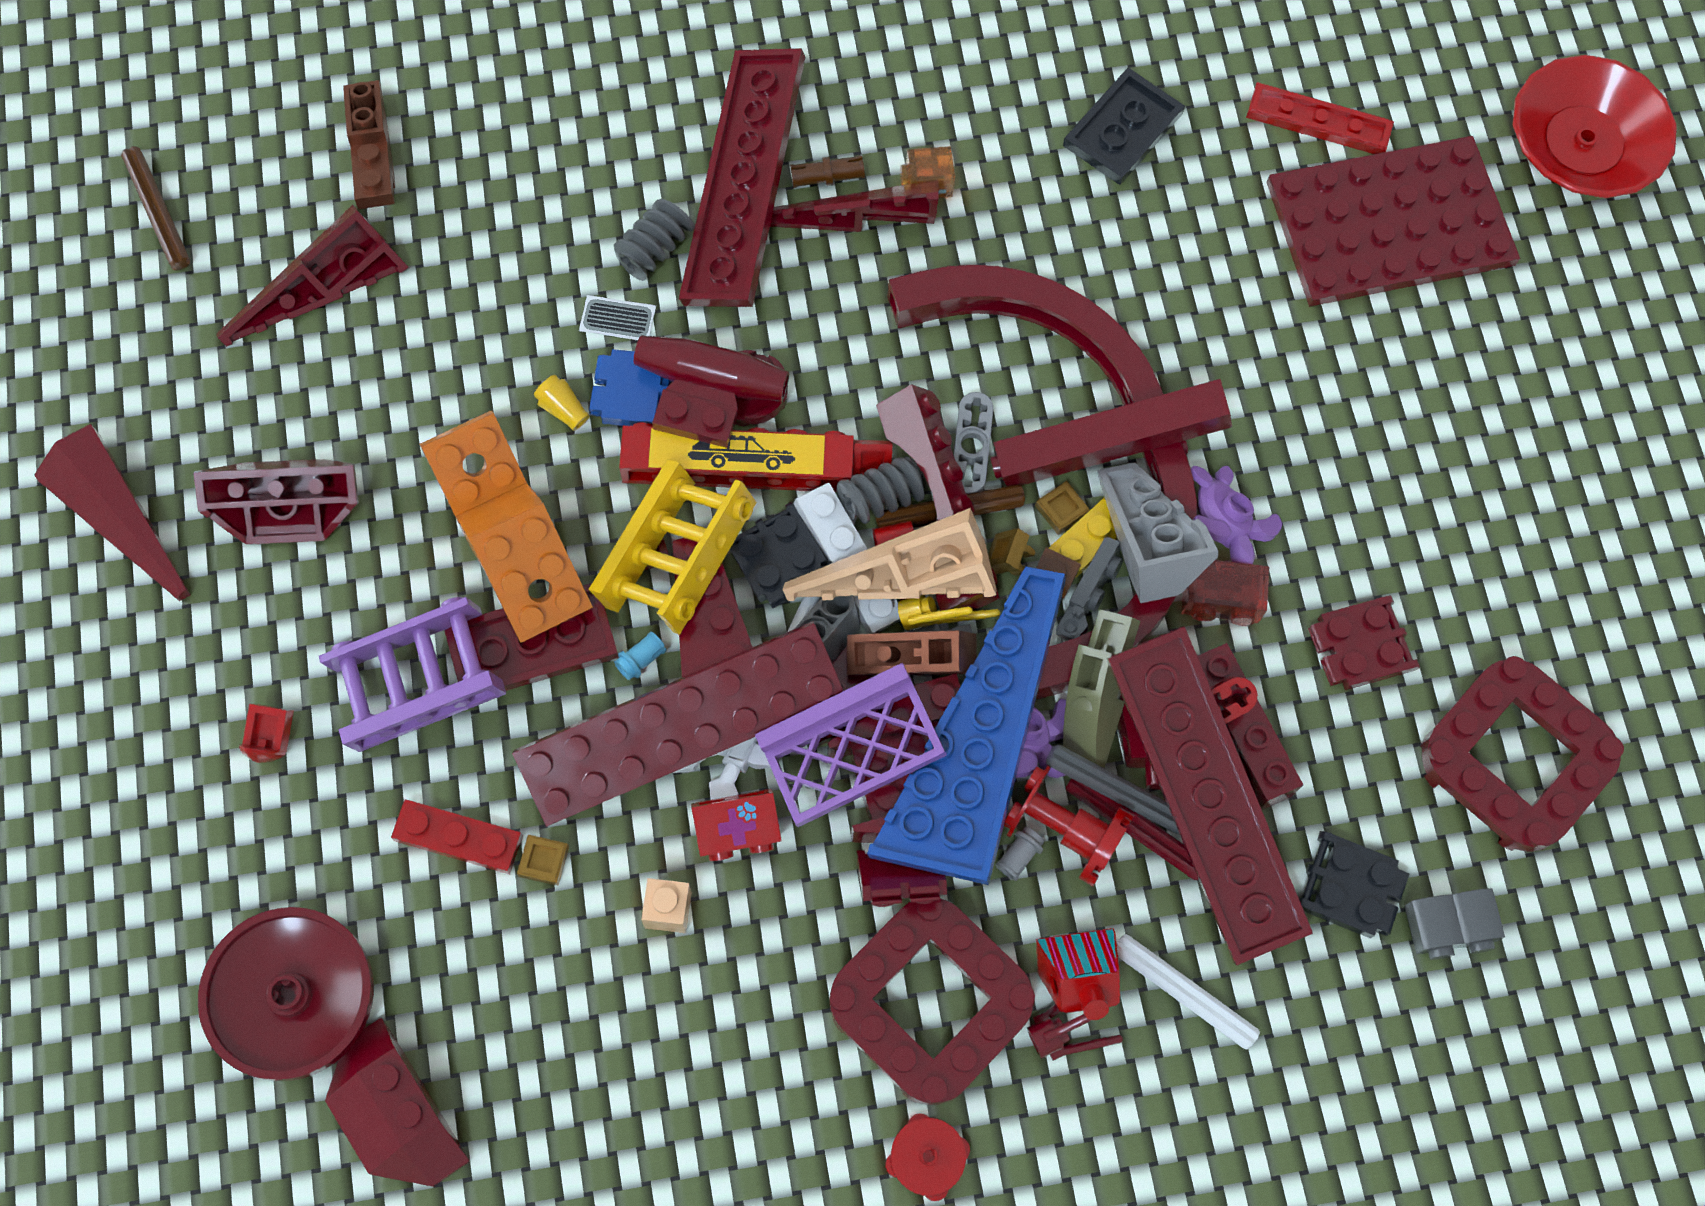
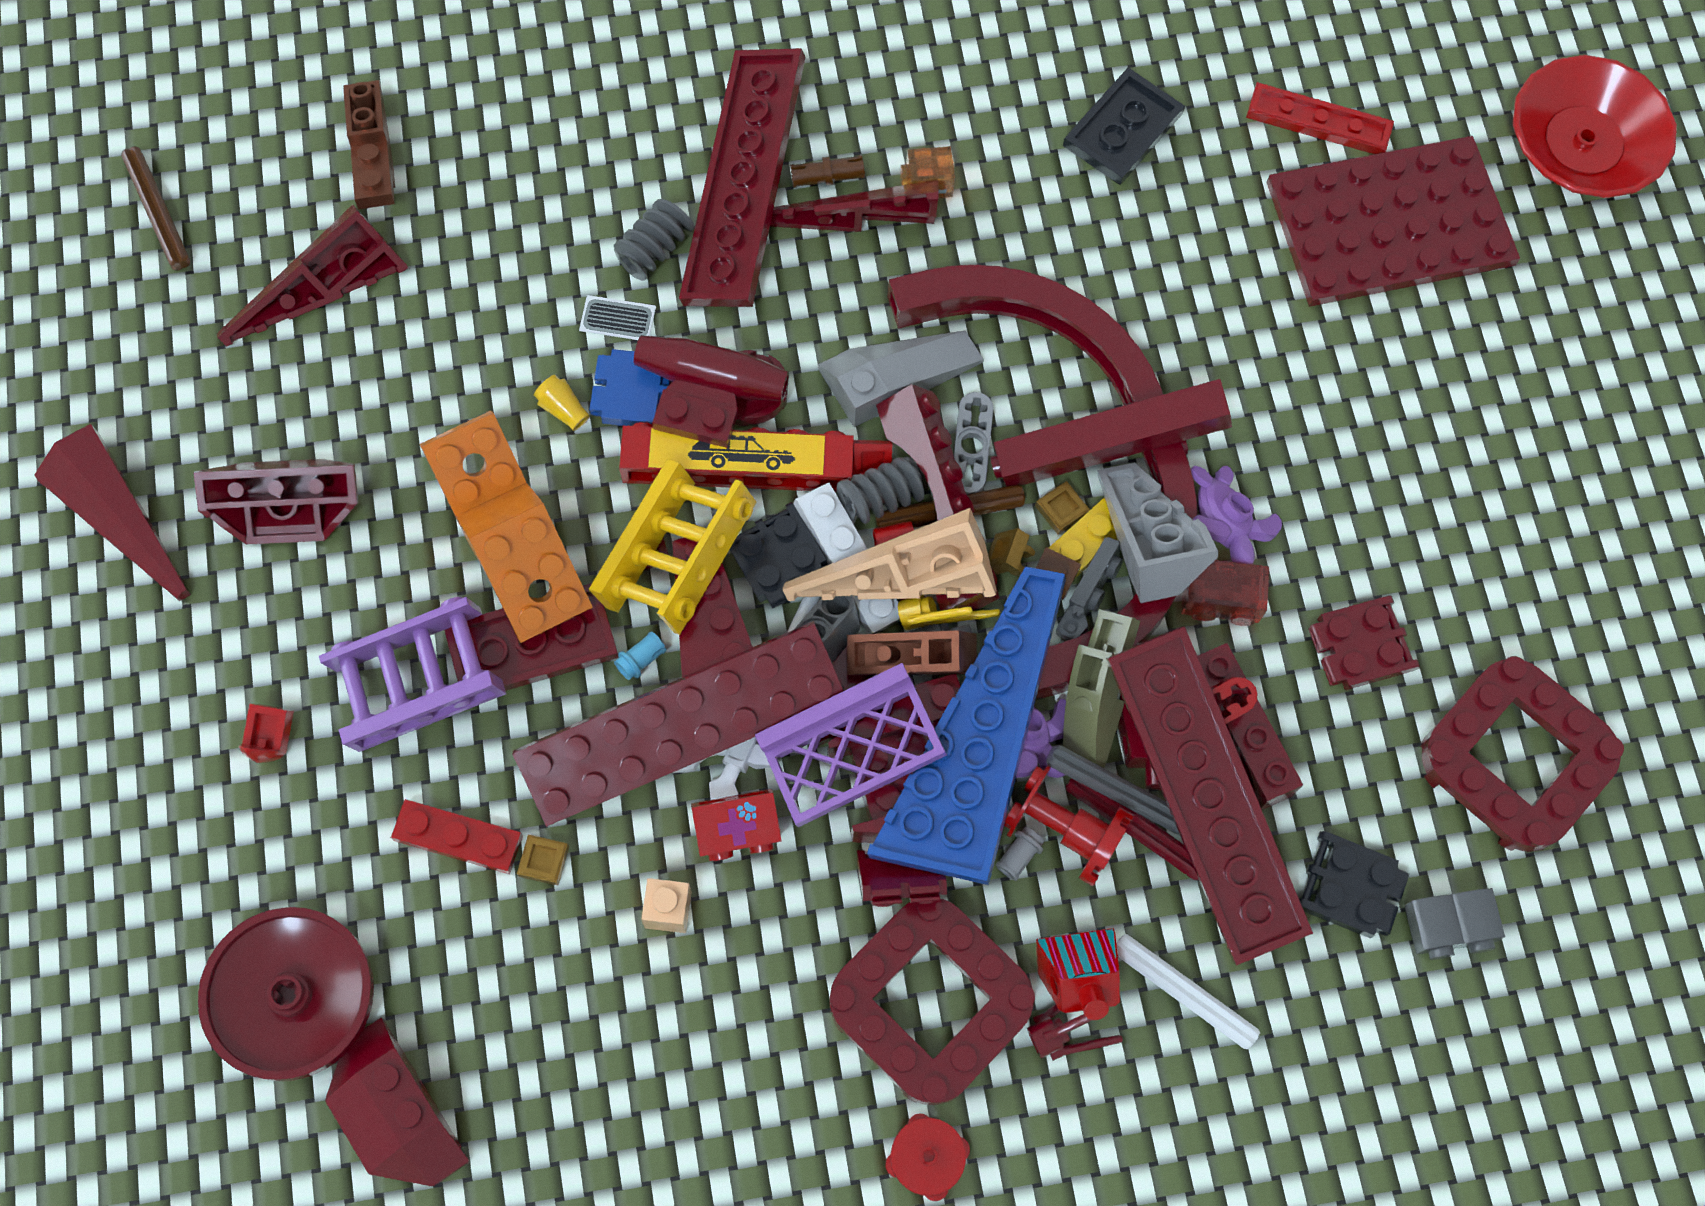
none -> light grey wedge [818,330,984,427]

